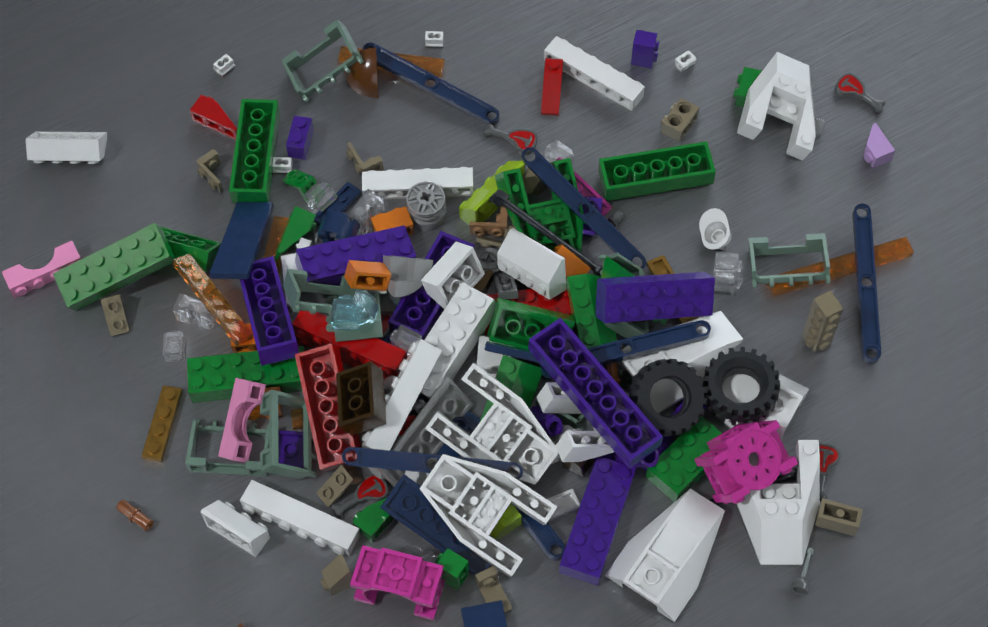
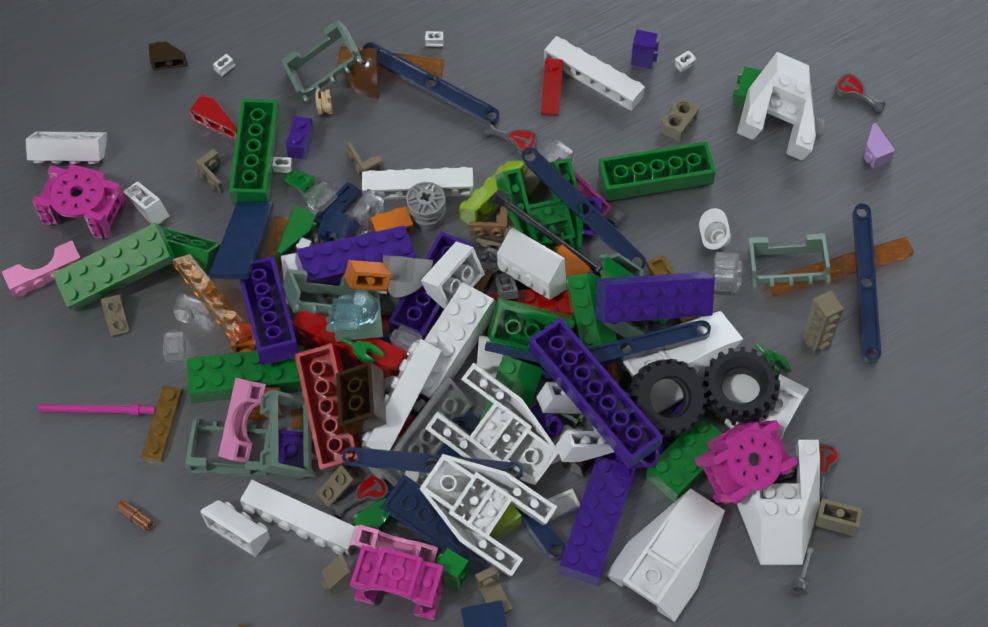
none -> dark pink piece [32,164,126,239]
none -> dark pink bar [38,404,156,416]
none -> white slope [123,181,169,225]
none -> dark brown slope [148,41,188,71]
none -> tan wheel [315,89,333,115]
none -> green hand [342,337,384,363]
none -> bright pink arch [350,524,438,563]
none -> green hand [755,343,792,374]

